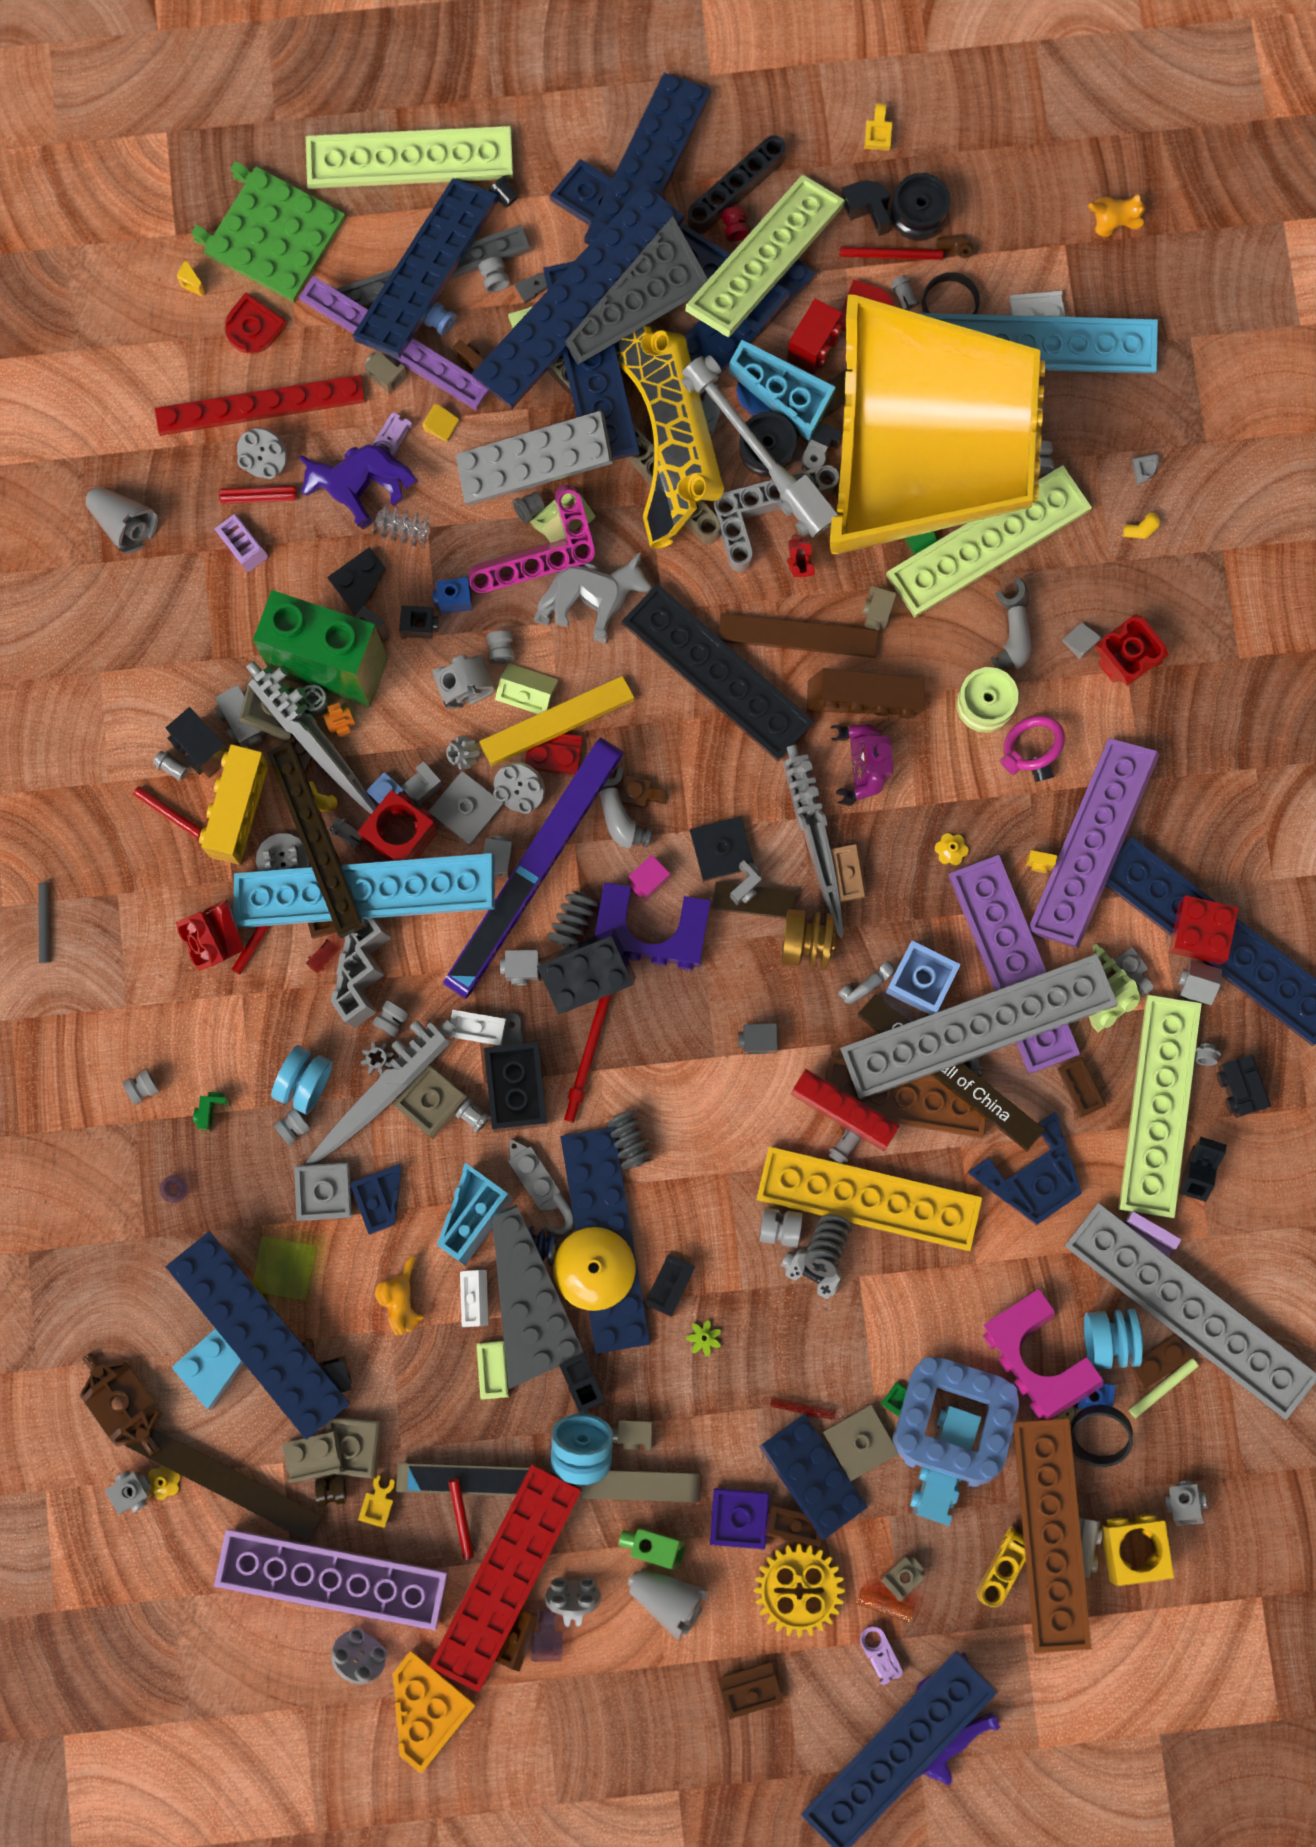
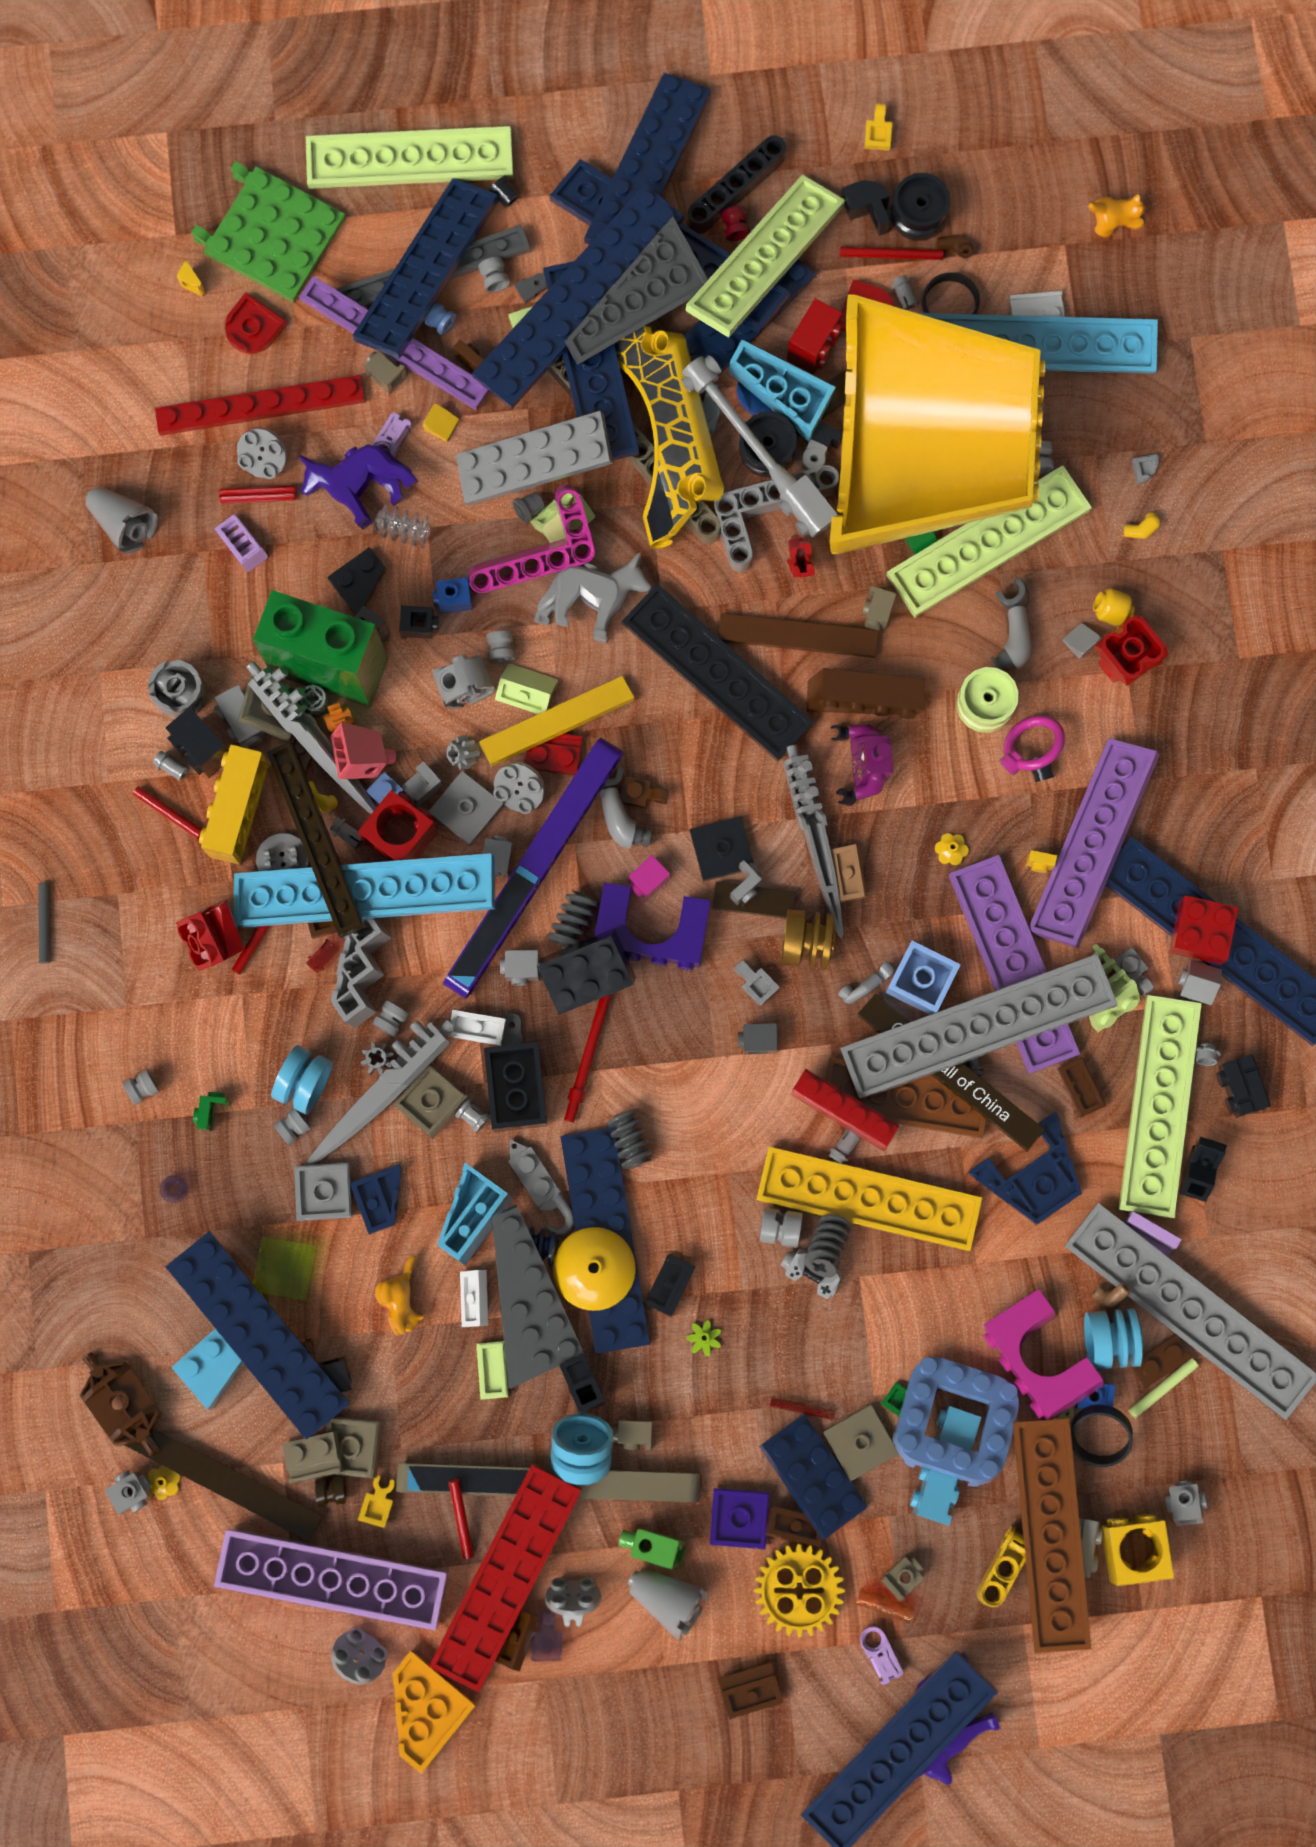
none -> light grey brick [148,660,207,719]
none -> coral torso [330,722,396,779]
none -> light grey plate [734,960,780,1007]
none -> medium nougat arm [1092,1282,1131,1308]
none -> yellow head [1093,588,1135,626]

